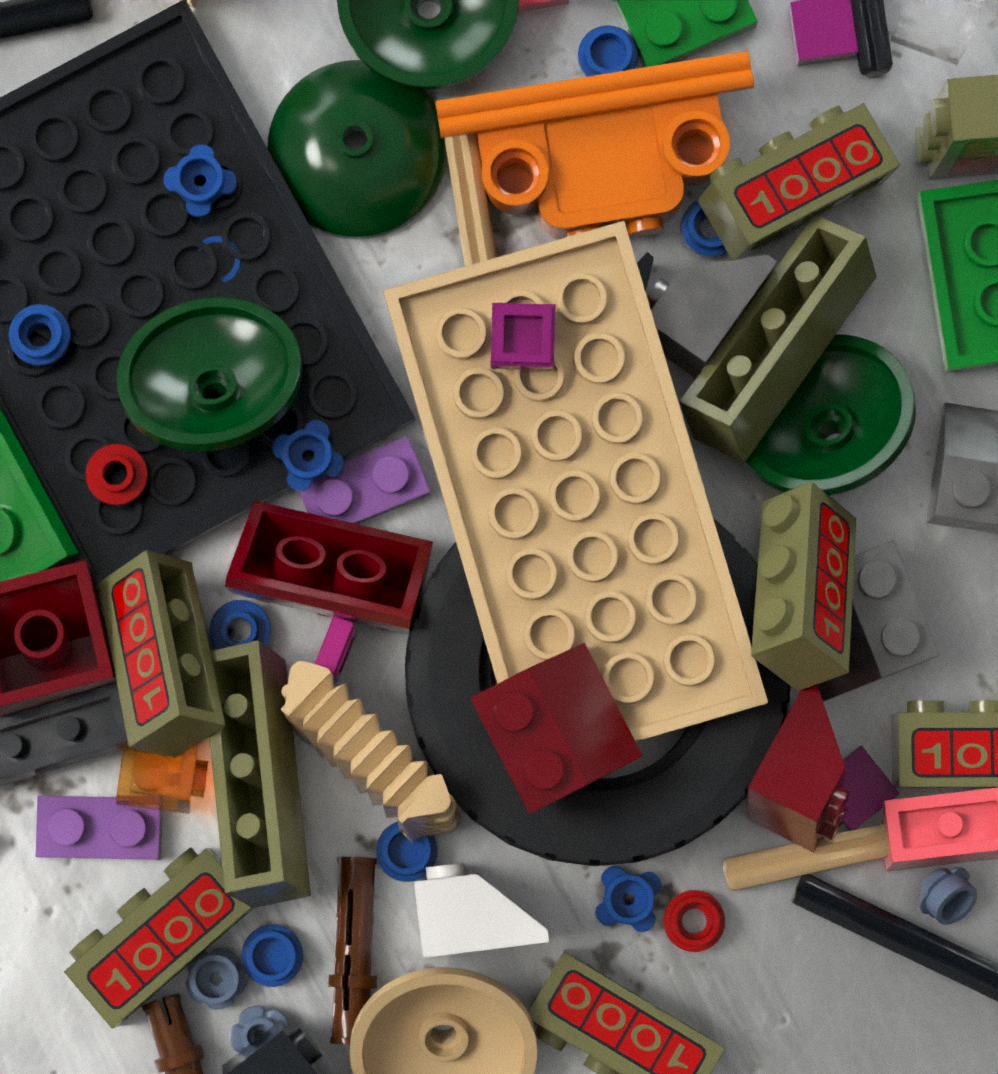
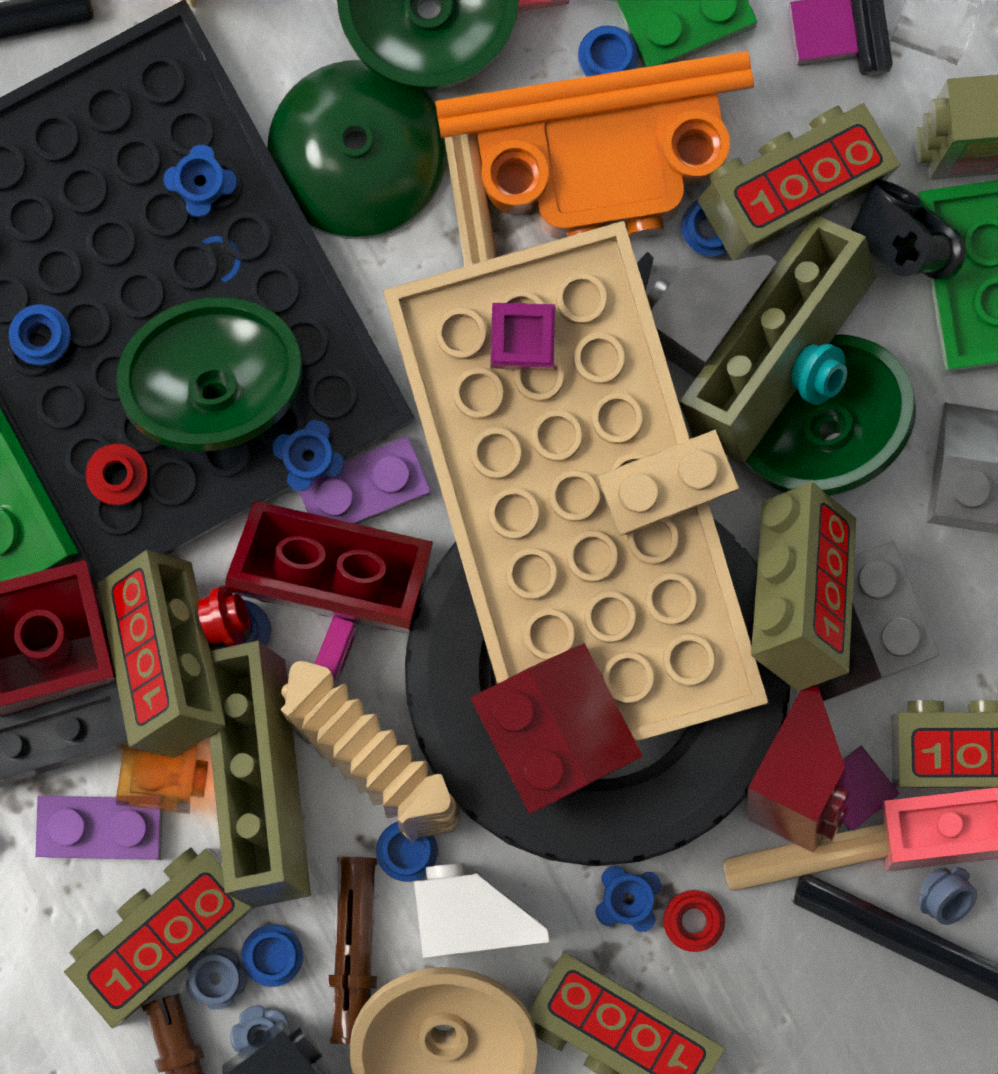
none -> red plate [198,585,250,647]
none -> tan plate [596,429,739,537]
none -> teal plate [791,344,847,405]
none -> black piece [850,179,966,280]

